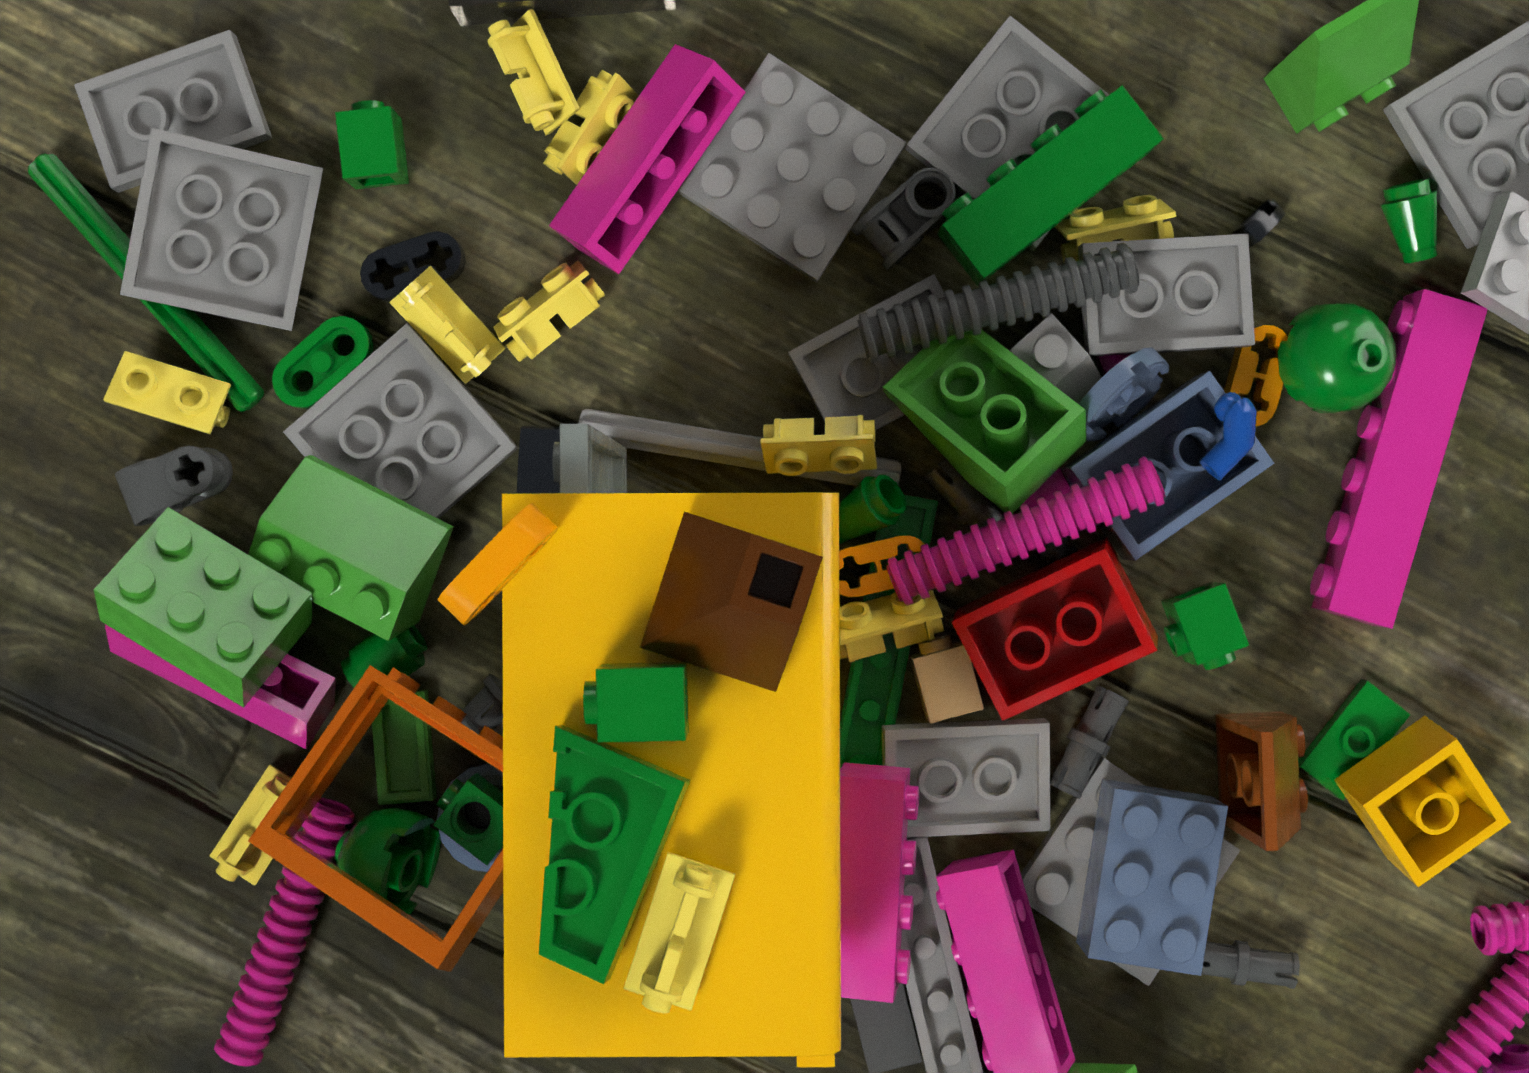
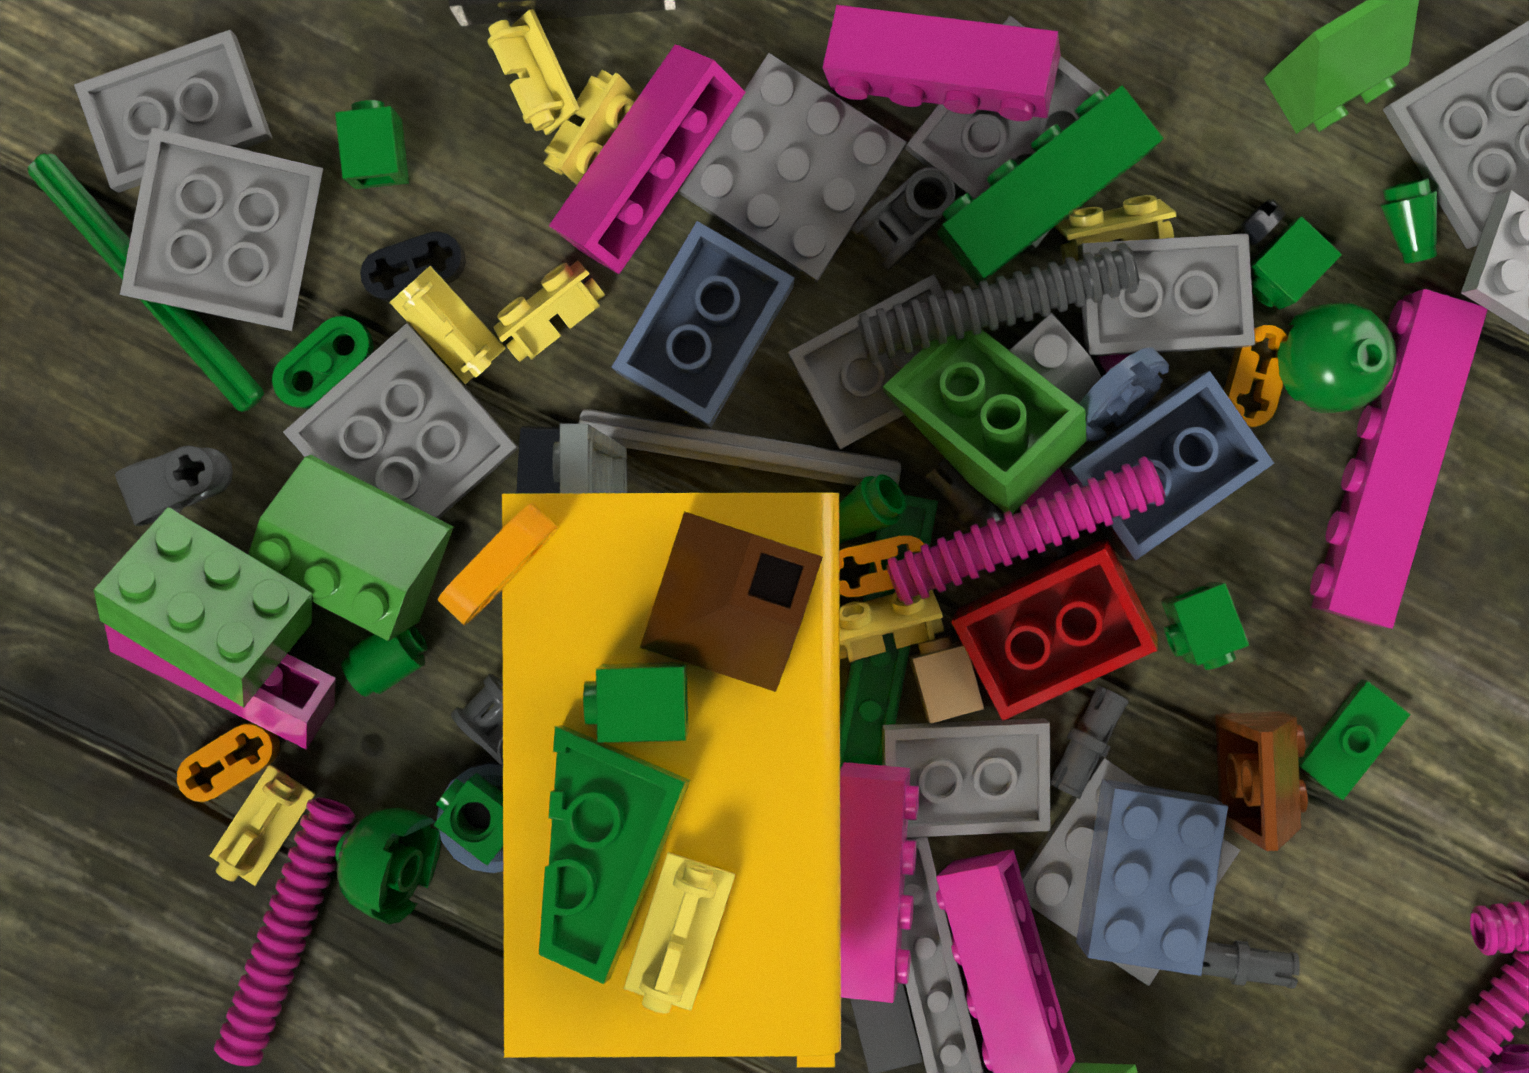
light yellow hinge [103,351,231,435] -> none
orange window [248,665,503,972] -> none
bright green tile [372,690,437,805] -> none
light yellow hinge [760,415,877,476] -> none
blue arm [1200,392,1257,480] -> none
yellow brick [1334,715,1511,887] -> none
none -> light orange beam [177,722,280,802]
none -> sand blue brick [612,221,794,428]
none -> dark pink brick [822,5,1061,121]
none -> green brick [1250,216,1342,310]

